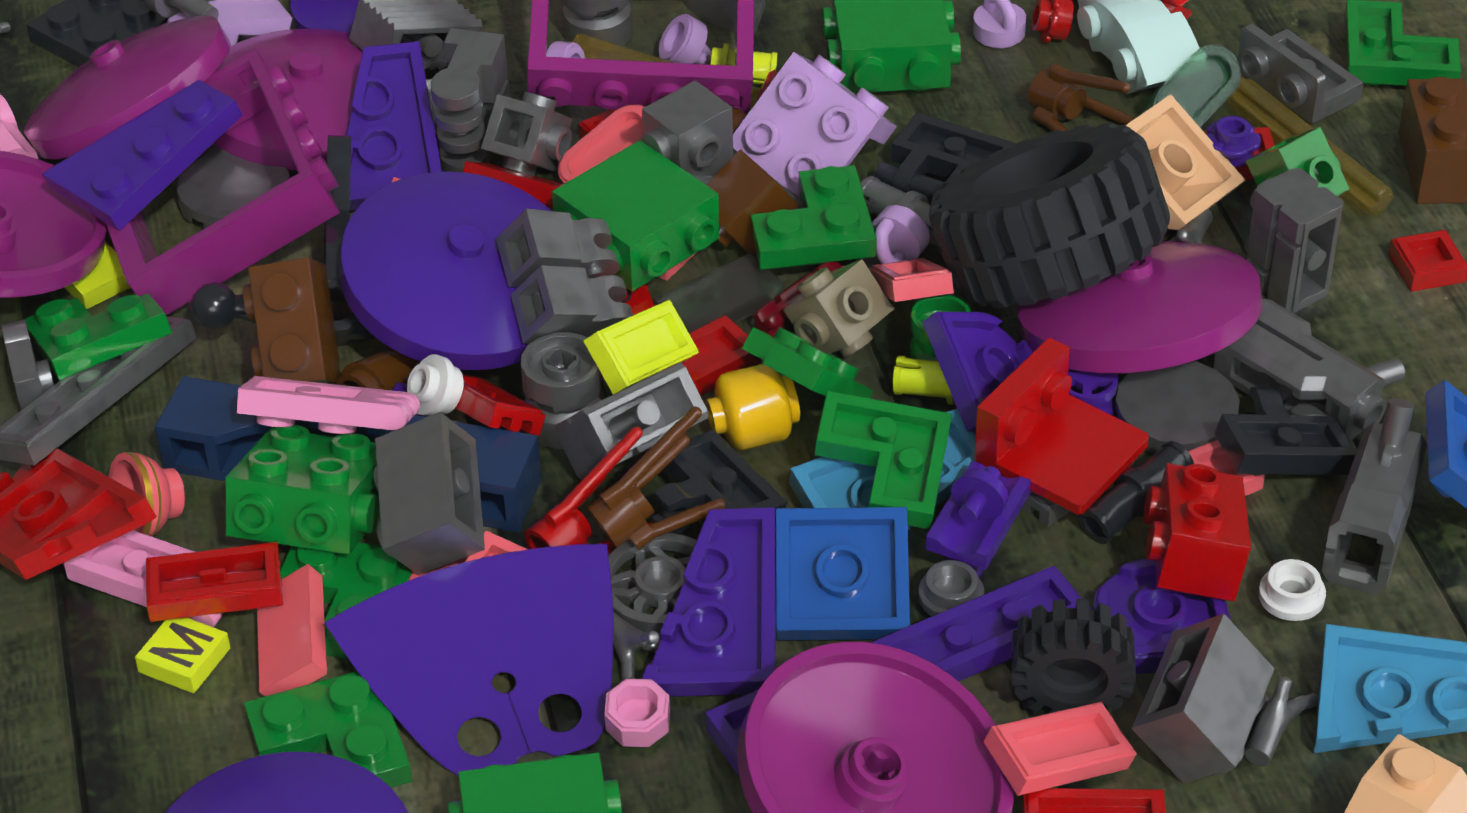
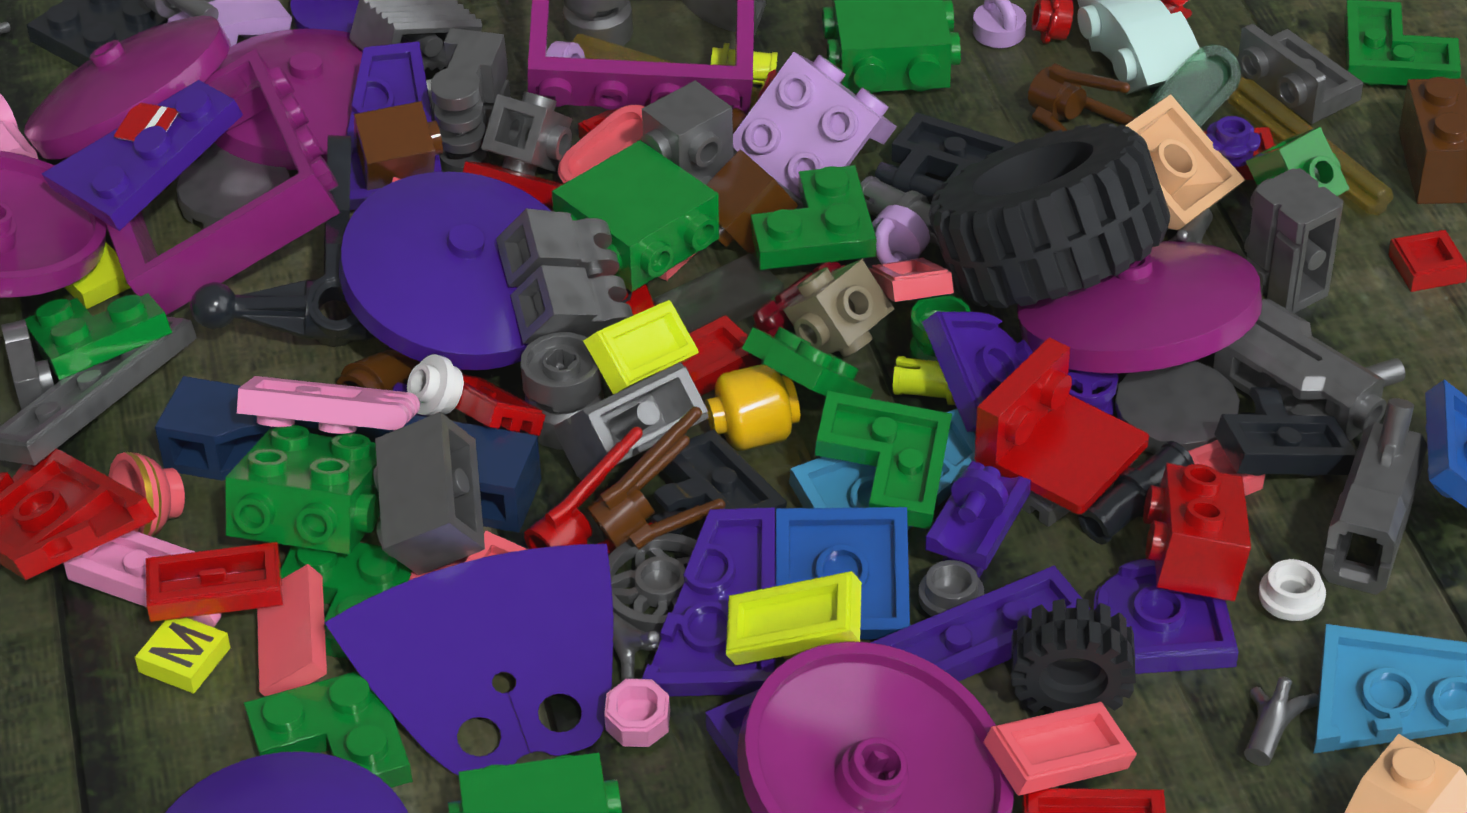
reddish brown brick [243,257,341,385] -> none
lavender tile [658,14,712,65] -> none
flat silver brick [1132,614,1275,784] -> none
none -> red sticker [114,103,178,141]
none -> reddish brown brick [354,101,443,191]
none -> neon yellow tile [726,571,862,665]

